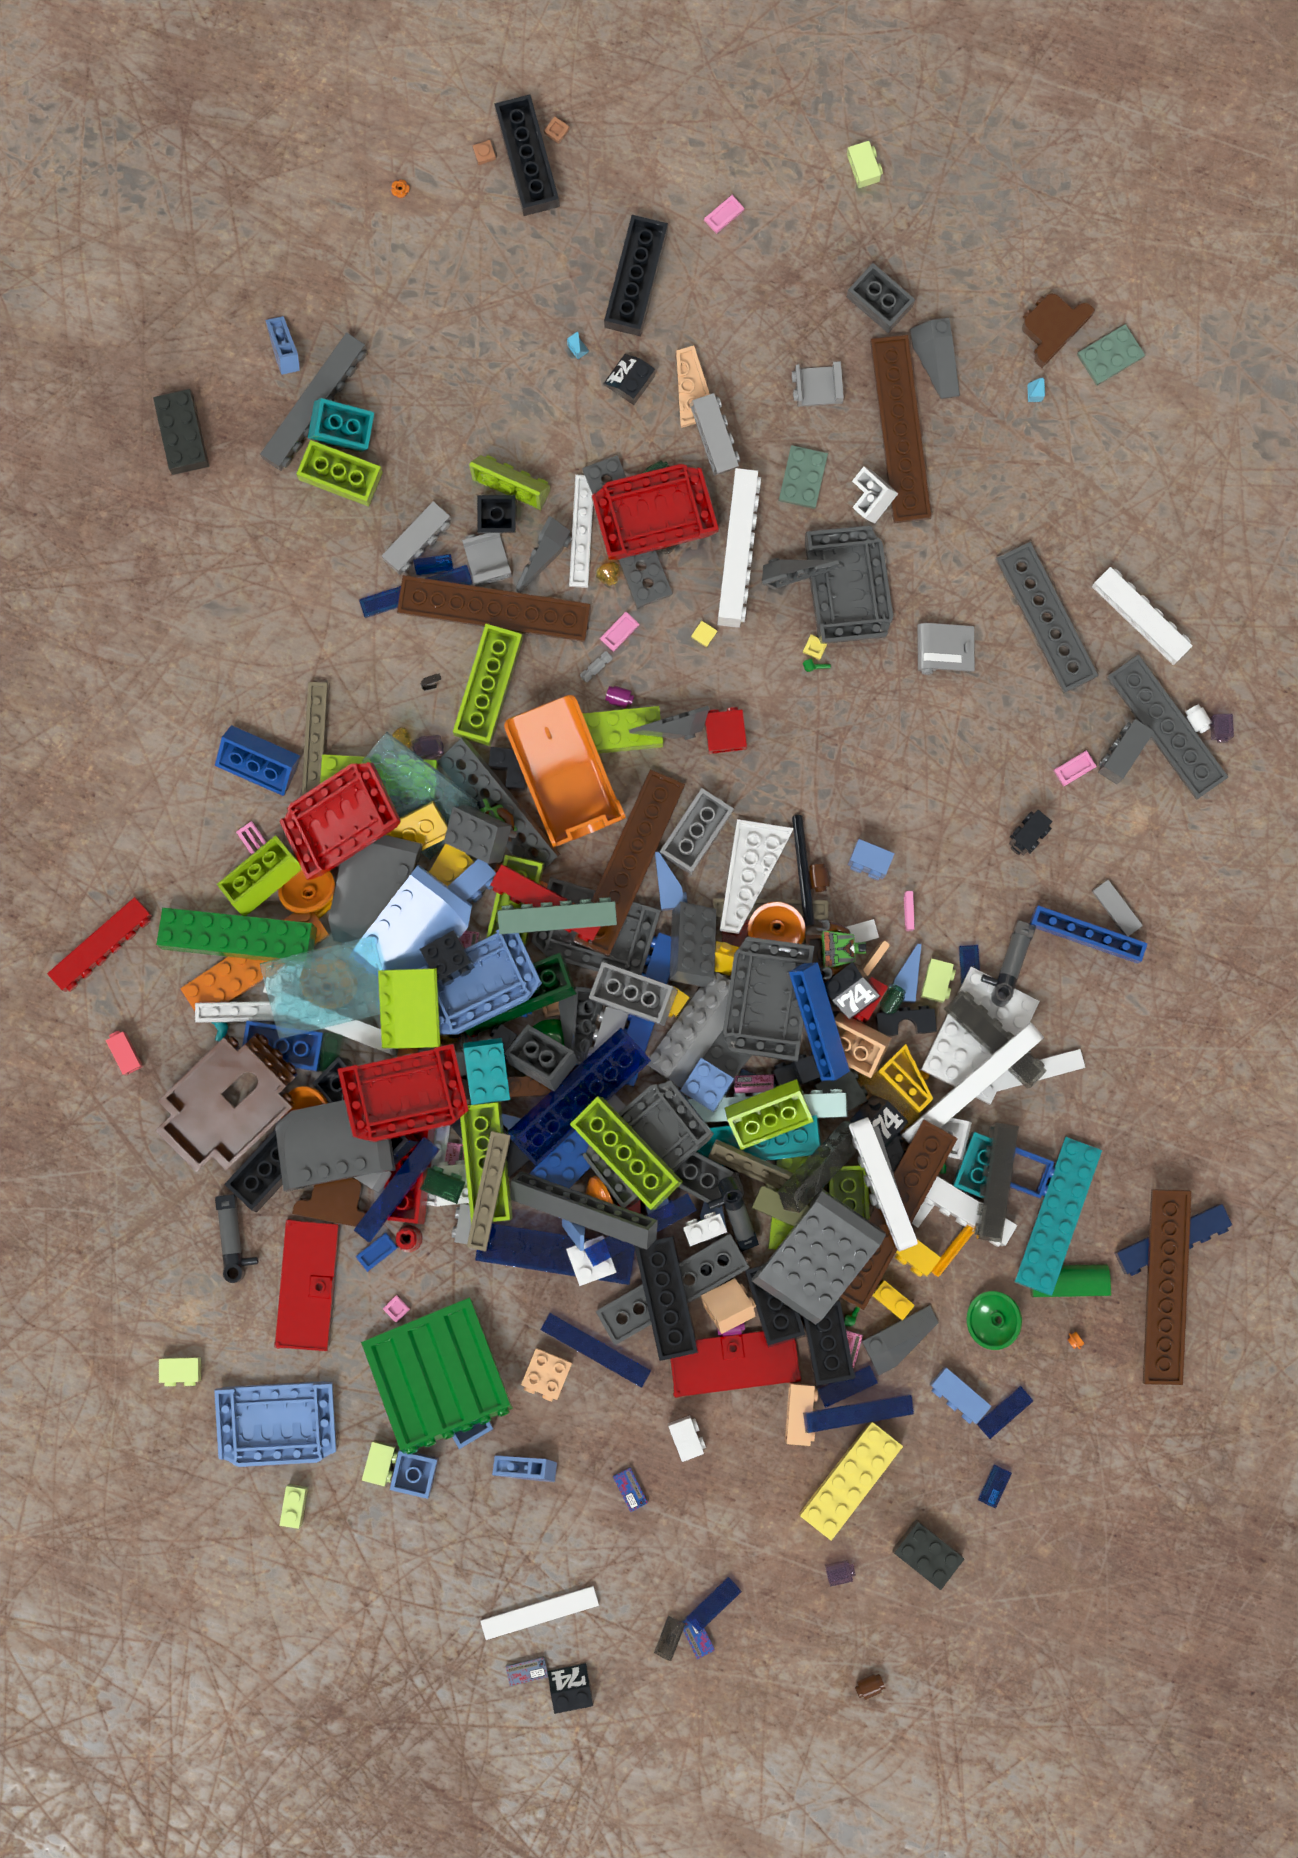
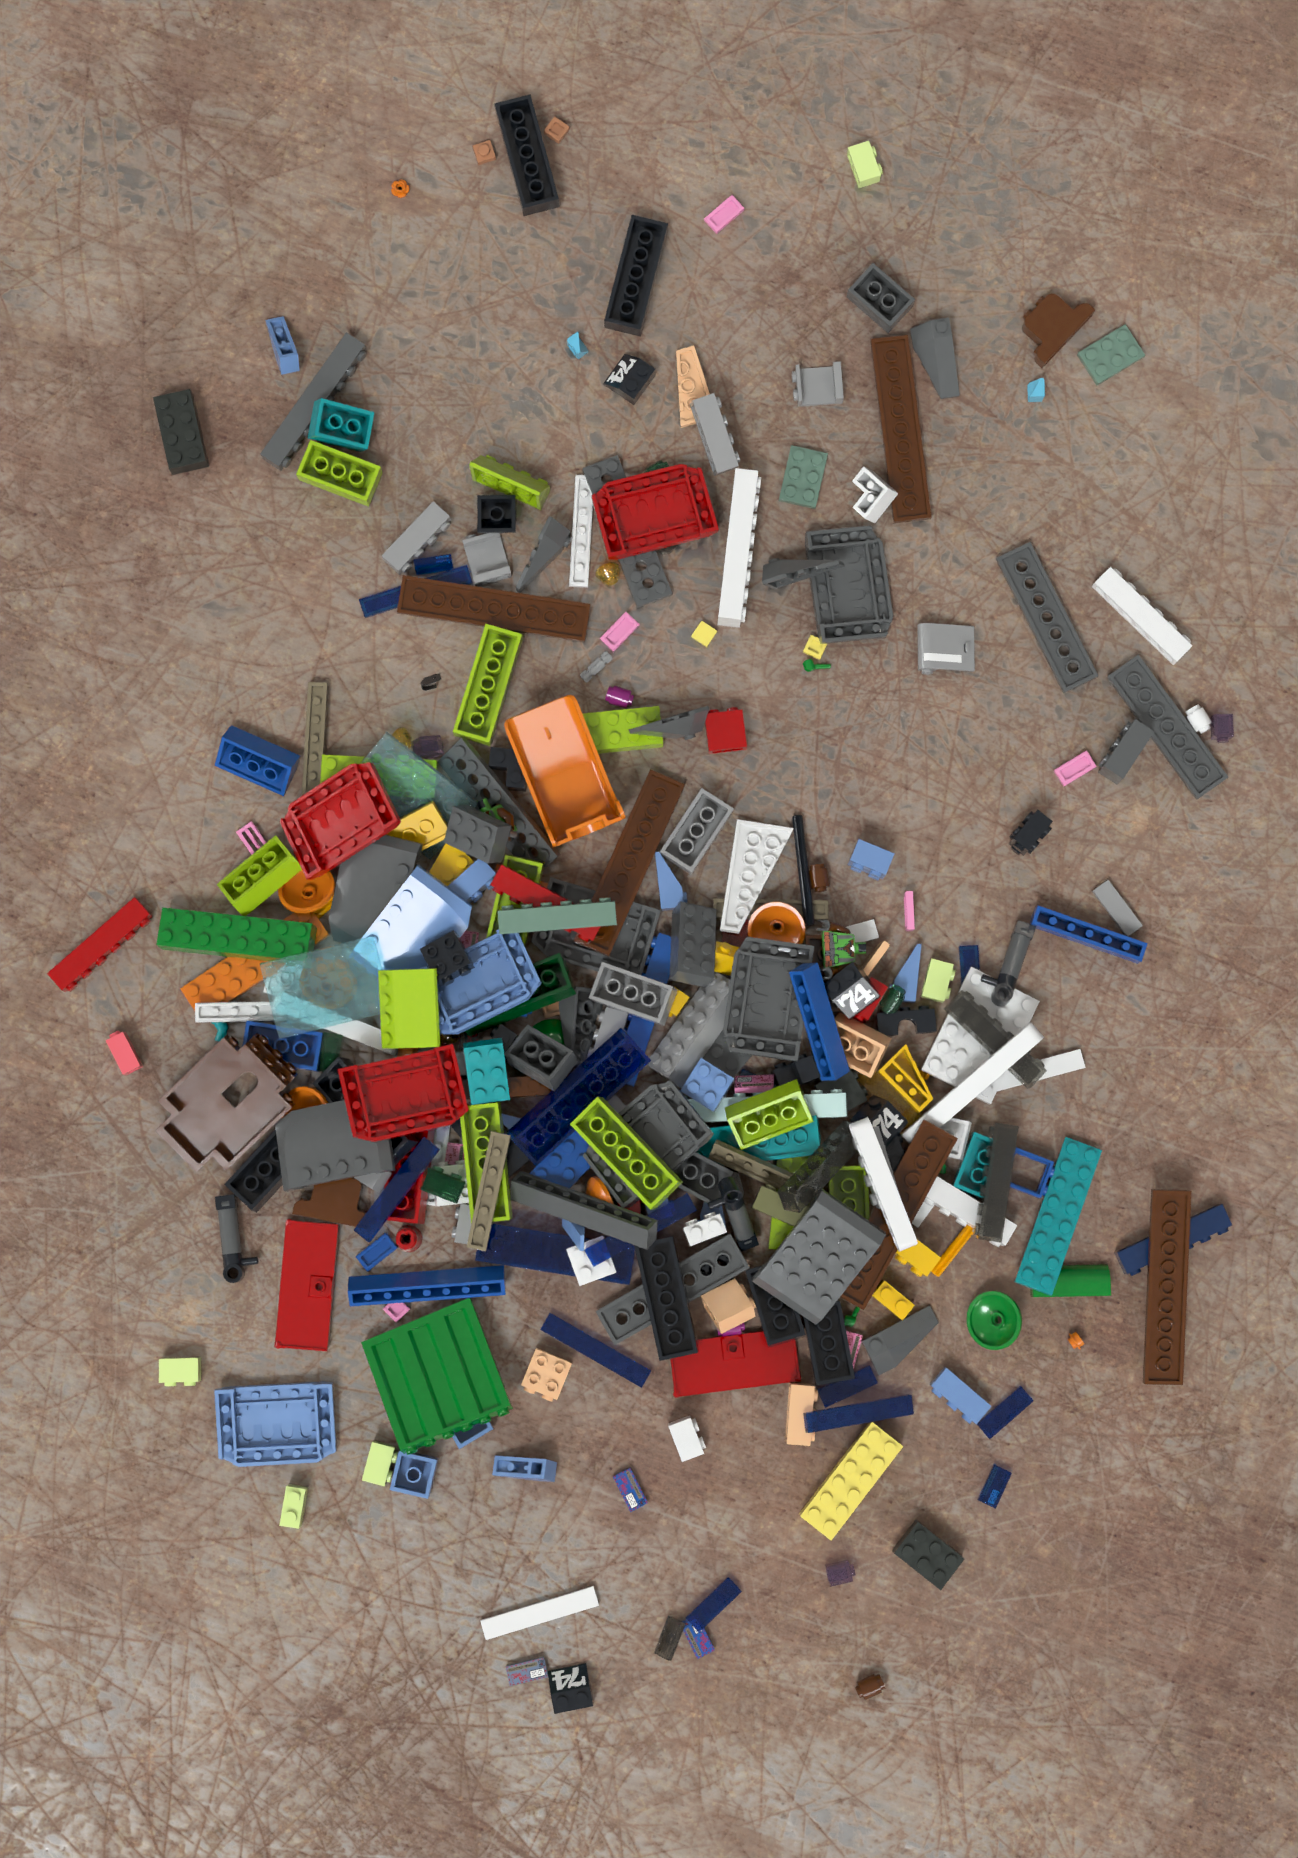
none -> blue brick [348,1265,506,1307]

